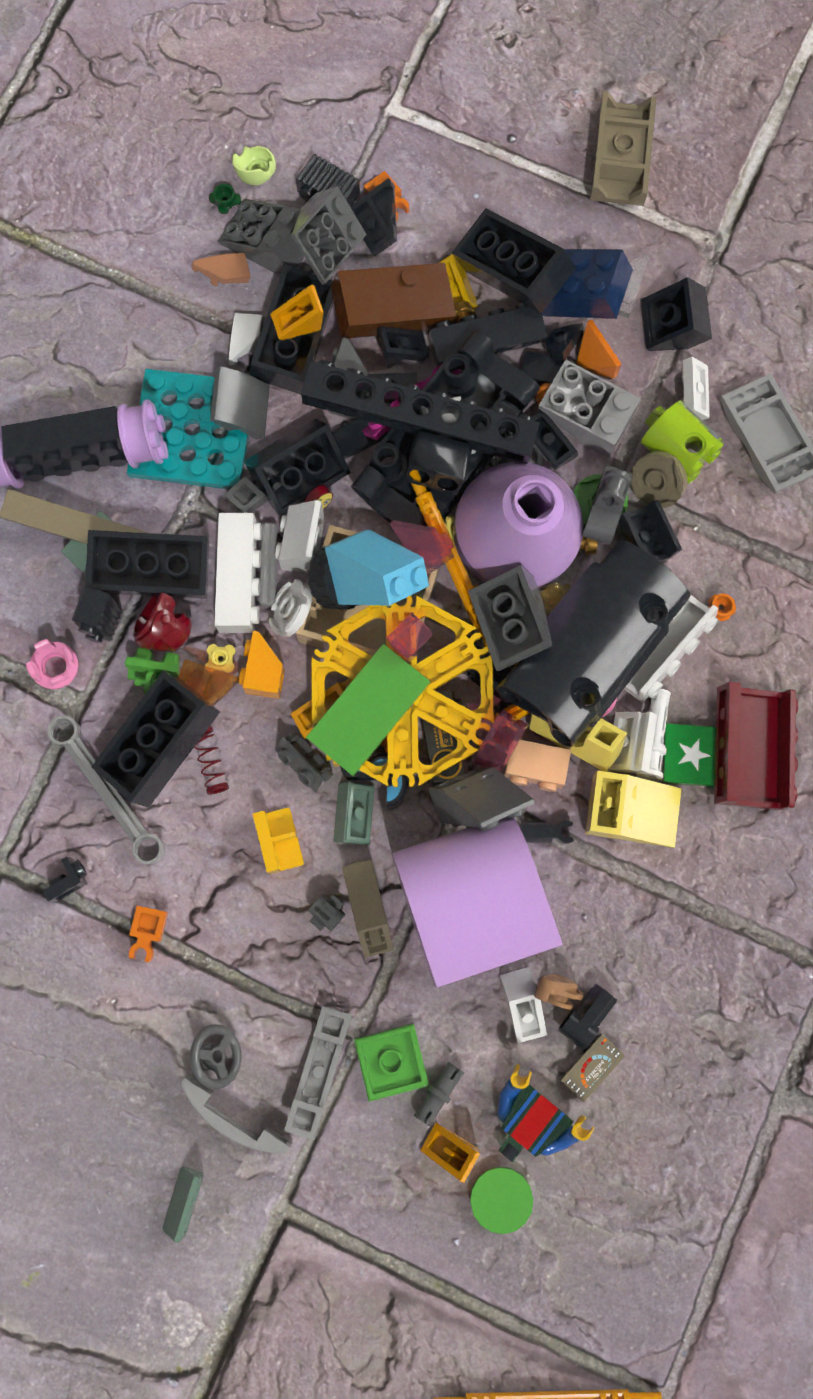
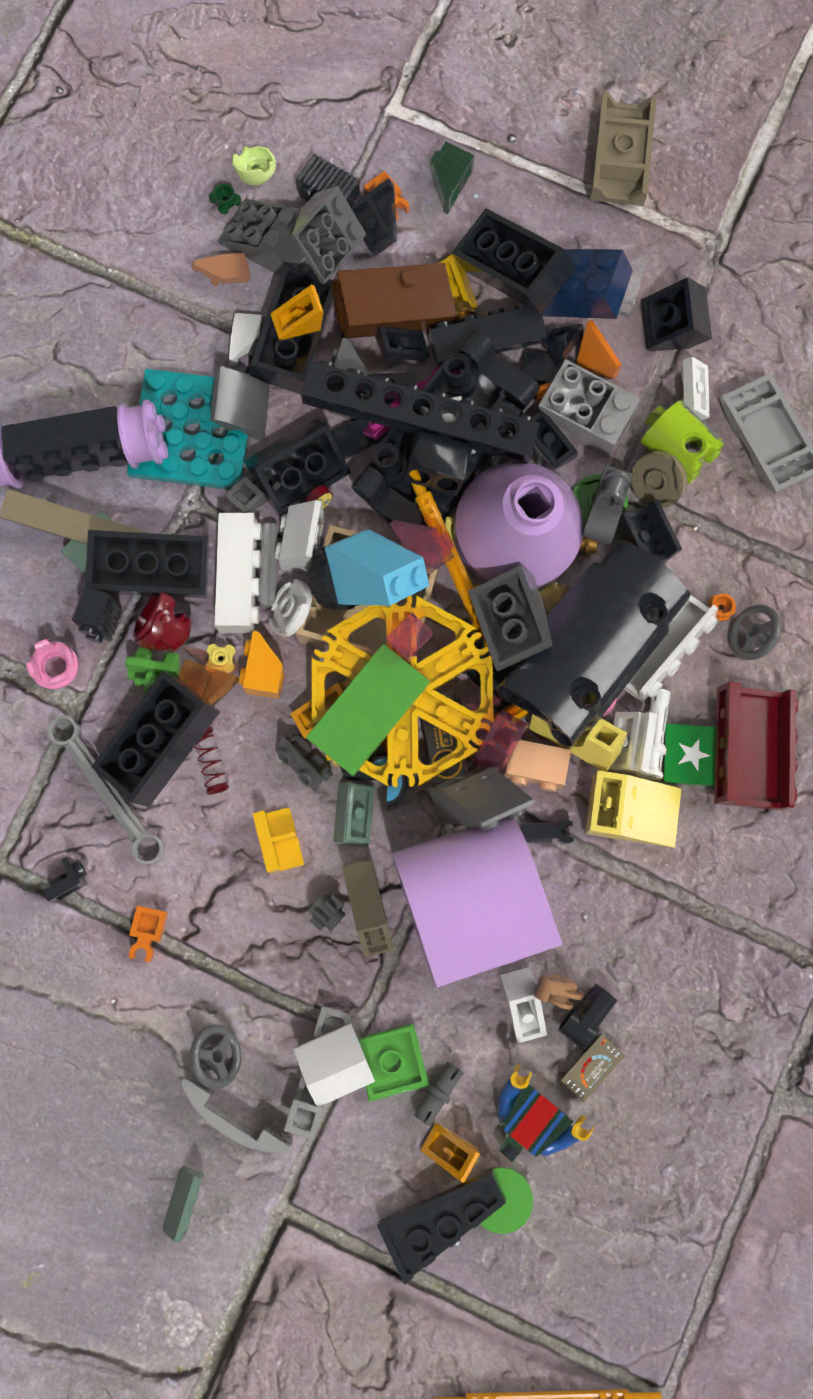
none -> white slope [293,1023,375,1107]
none -> black wing [377,1169,506,1285]
none -> clear green slope [430,141,474,214]
none -> dark grey piece [729,605,781,660]

